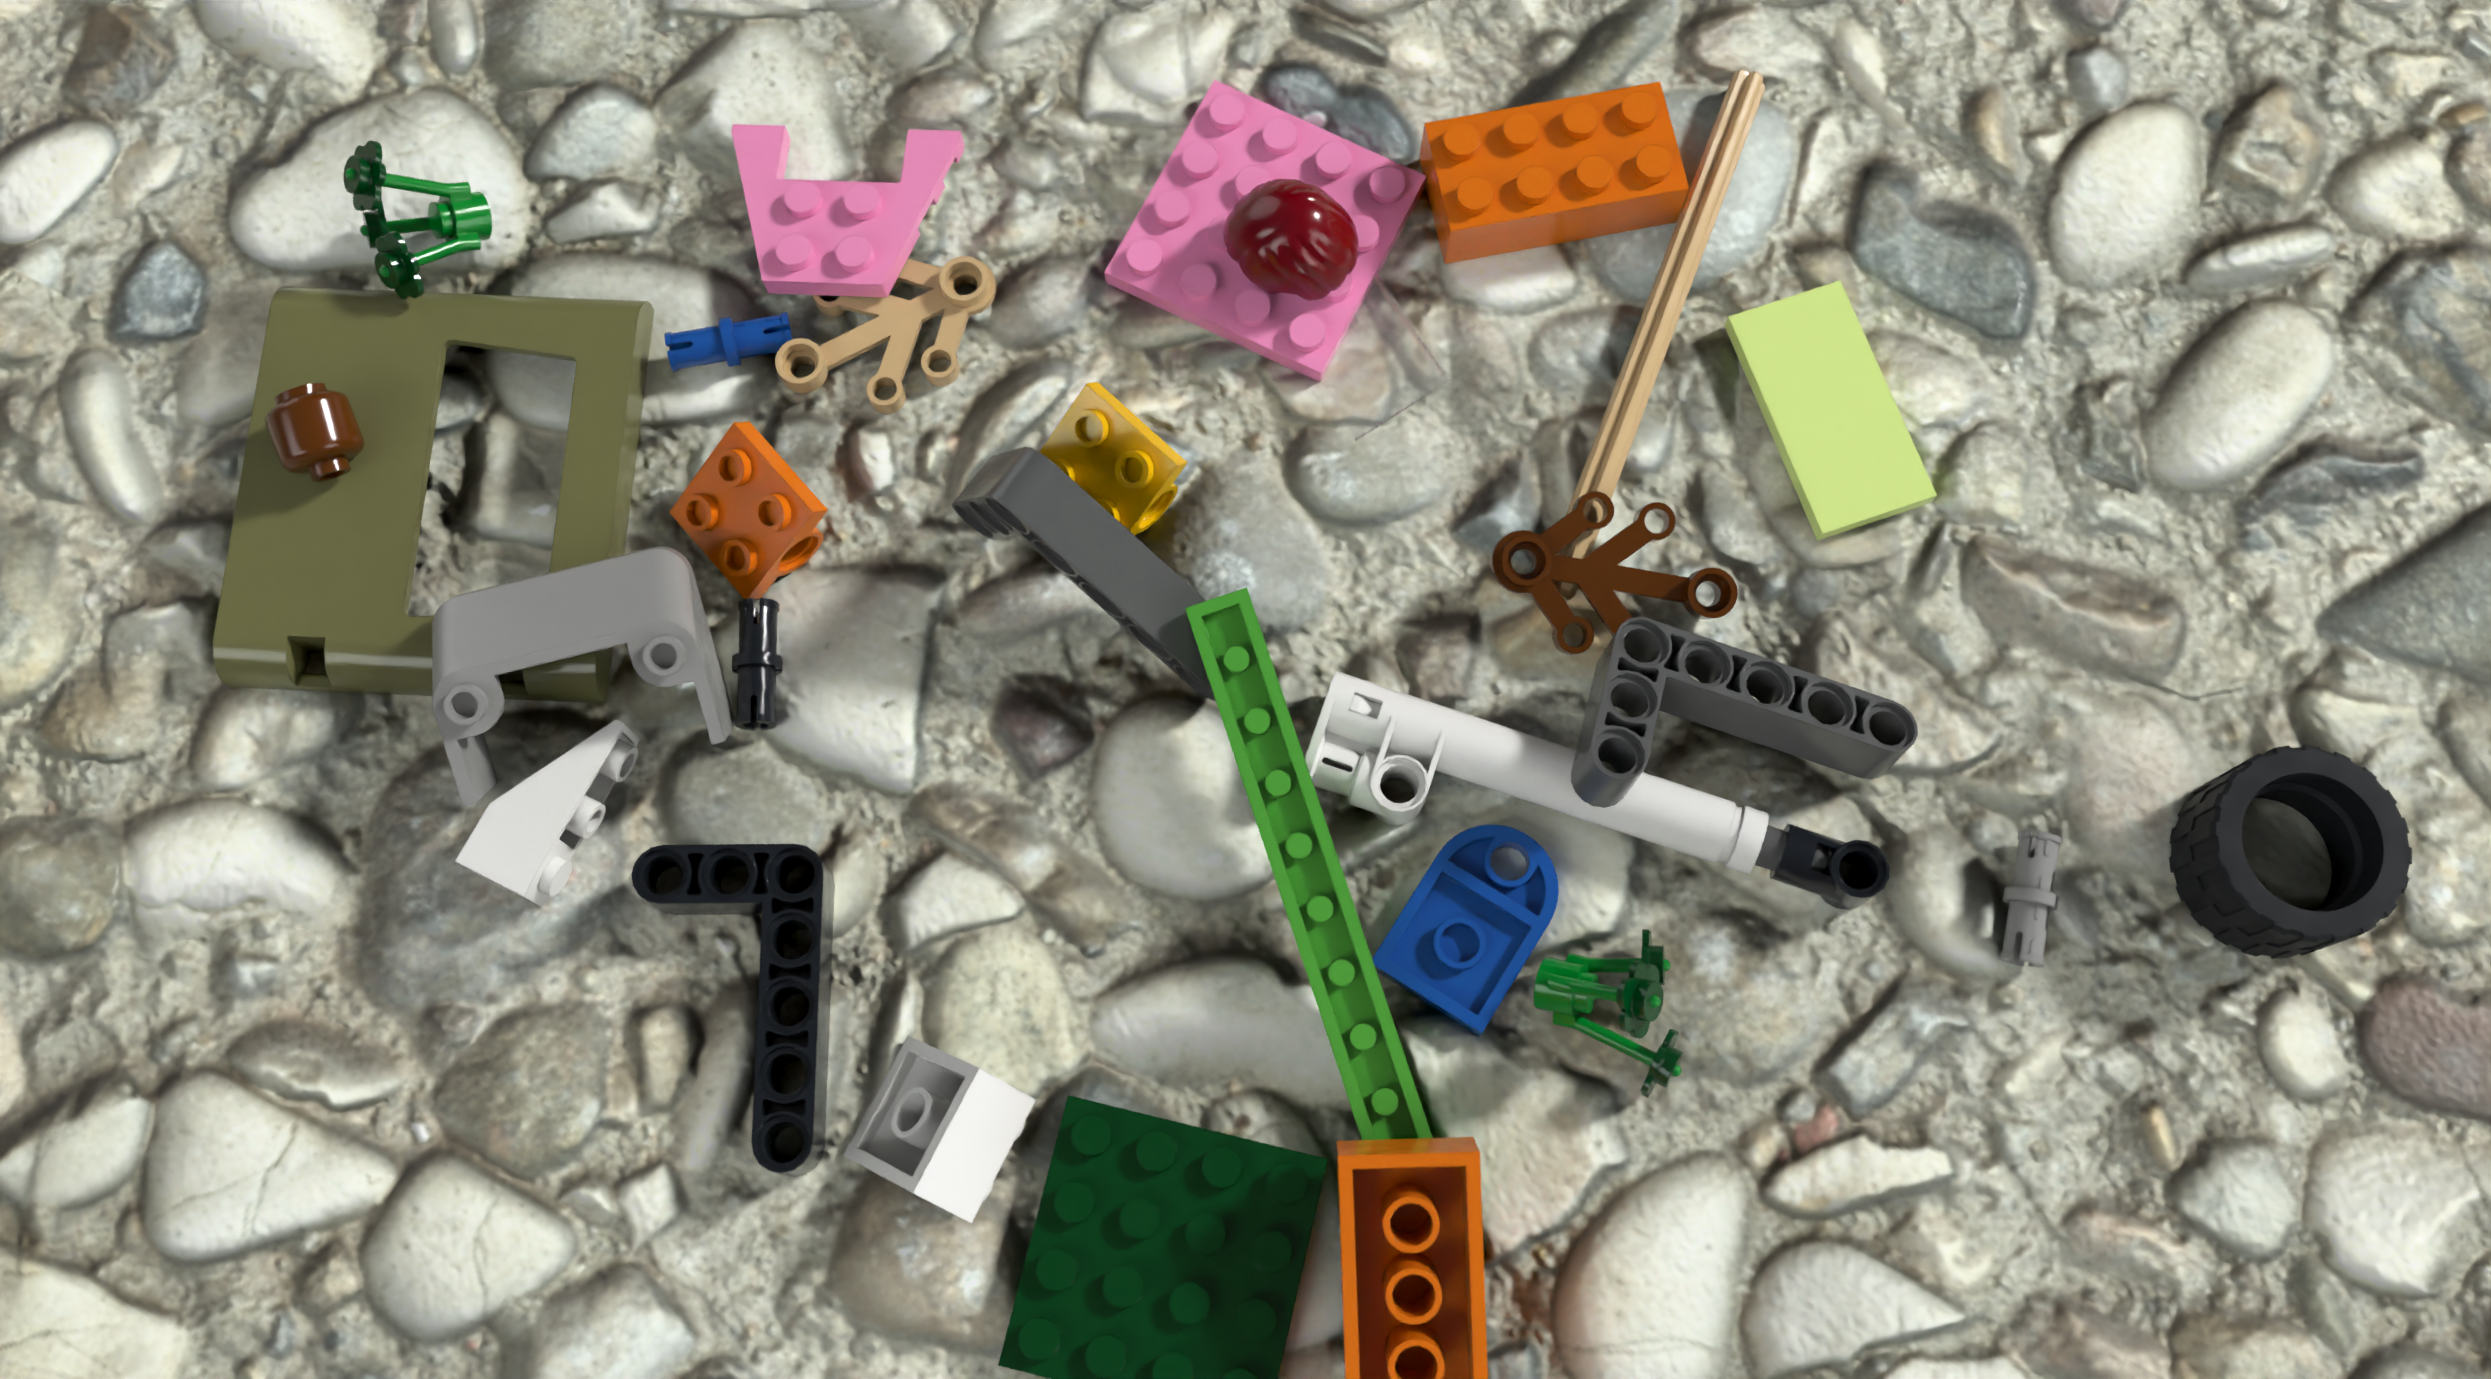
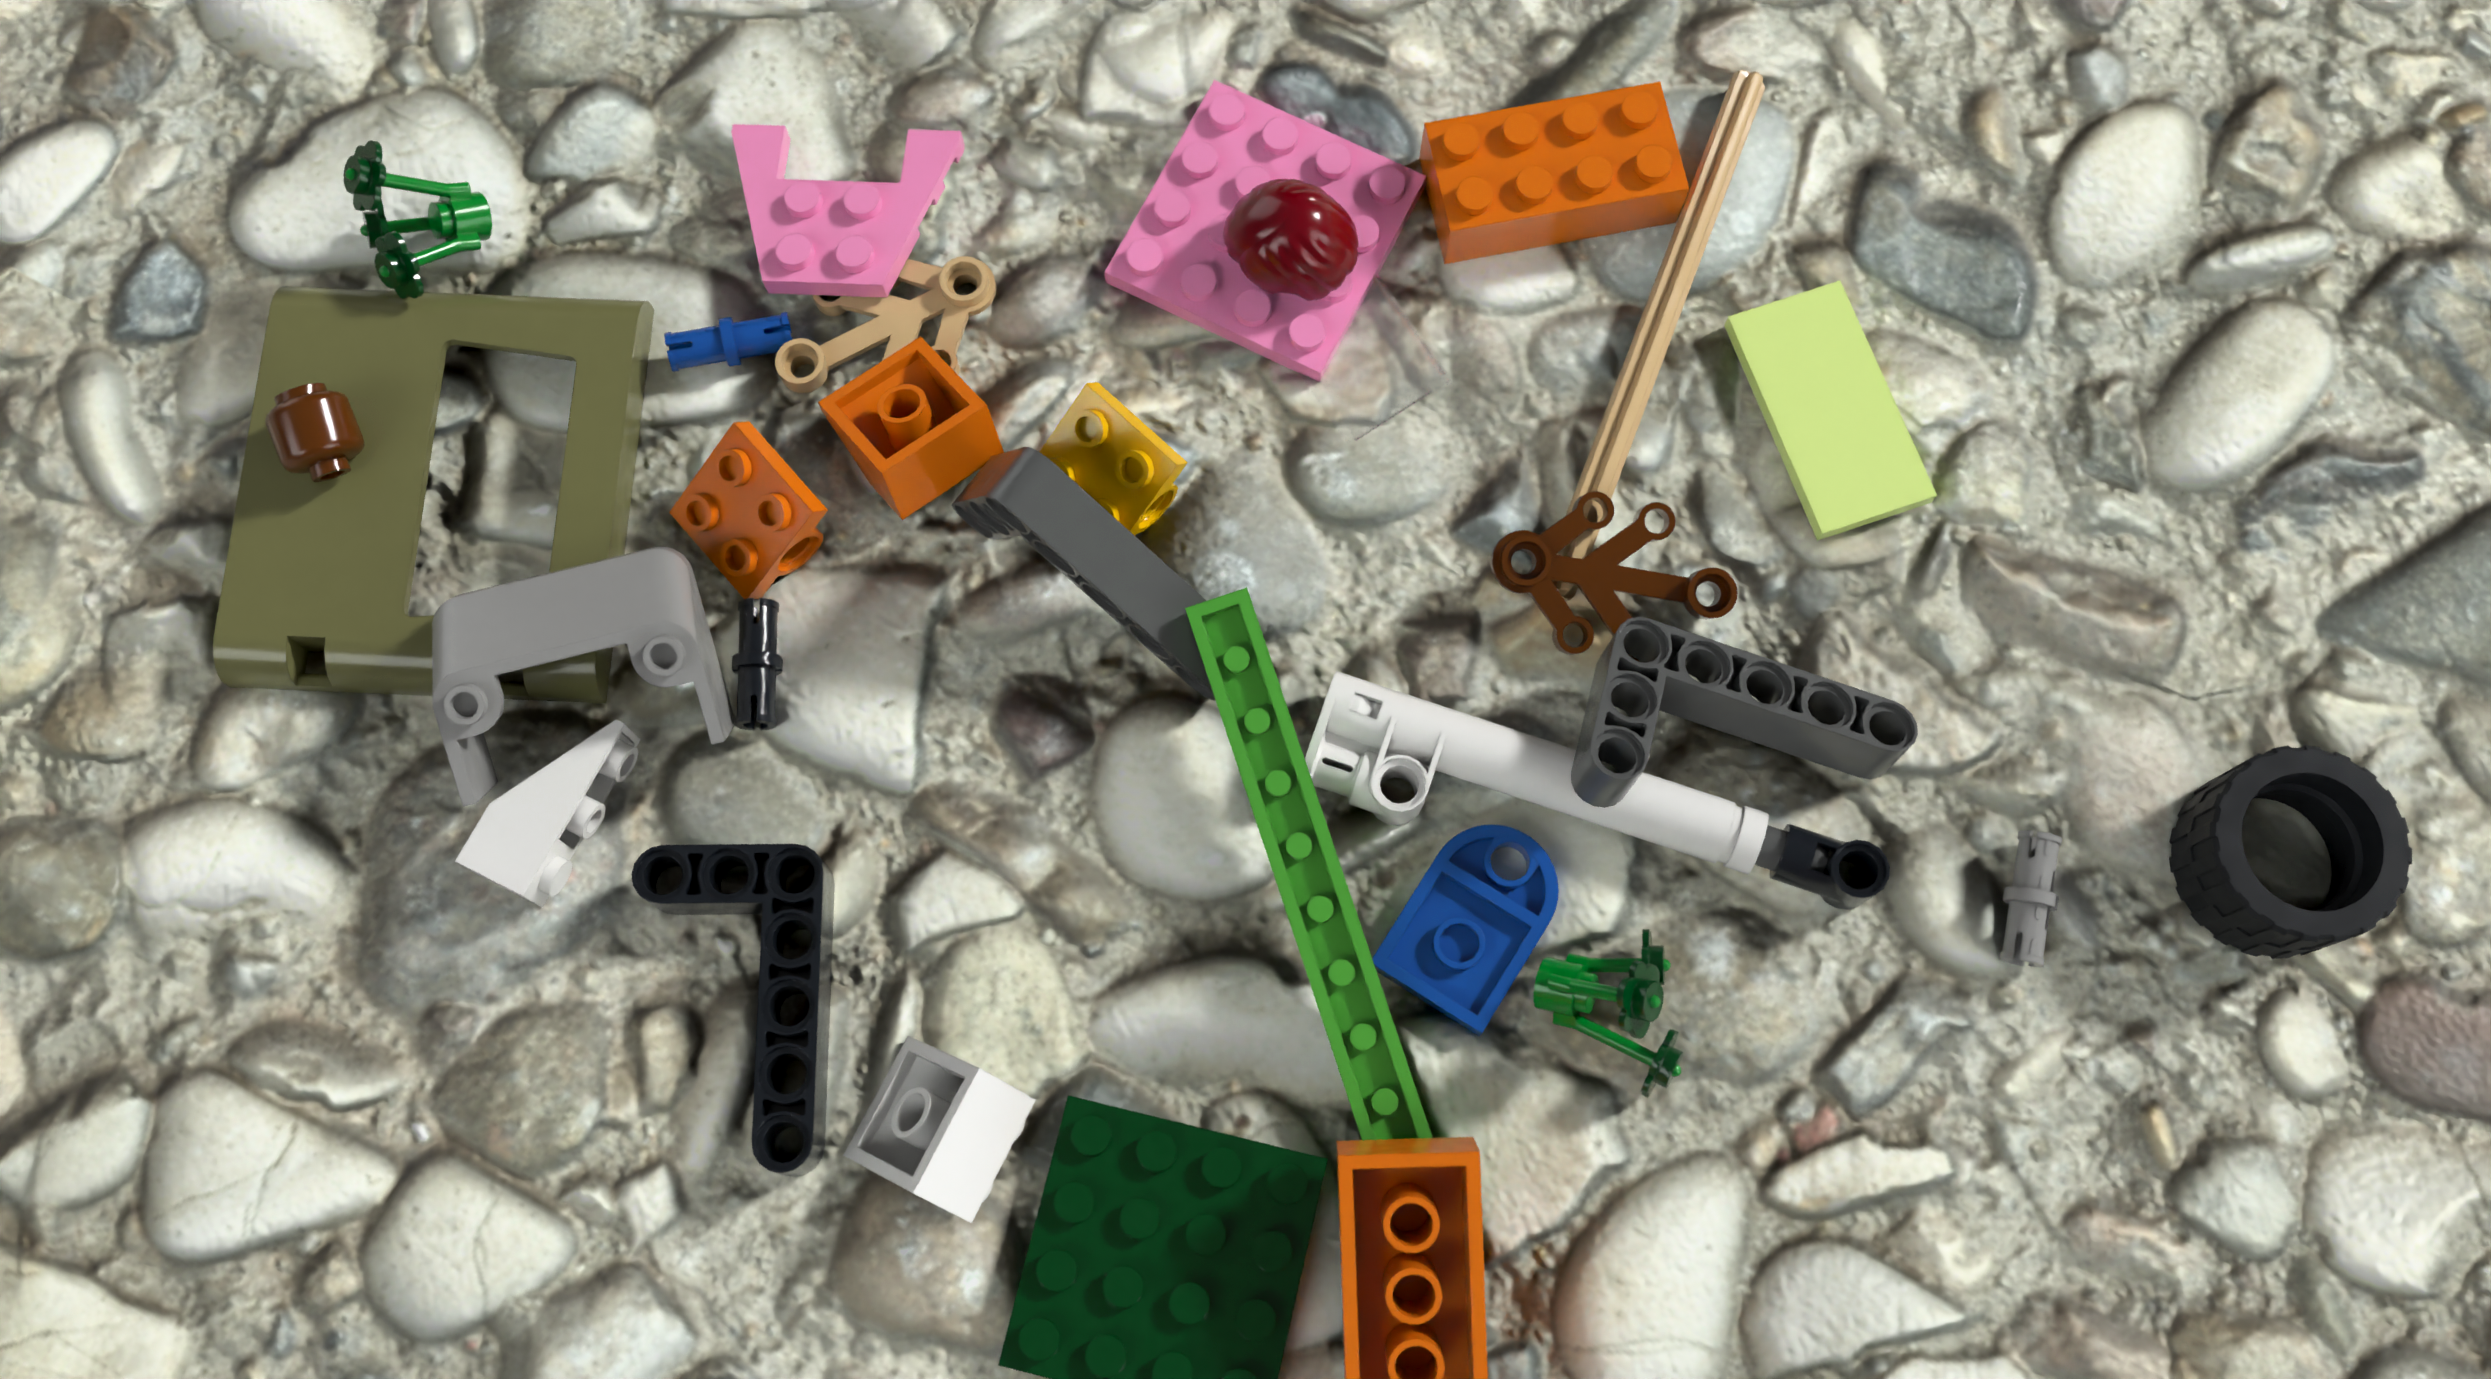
none -> orange slope [818,336,1004,520]

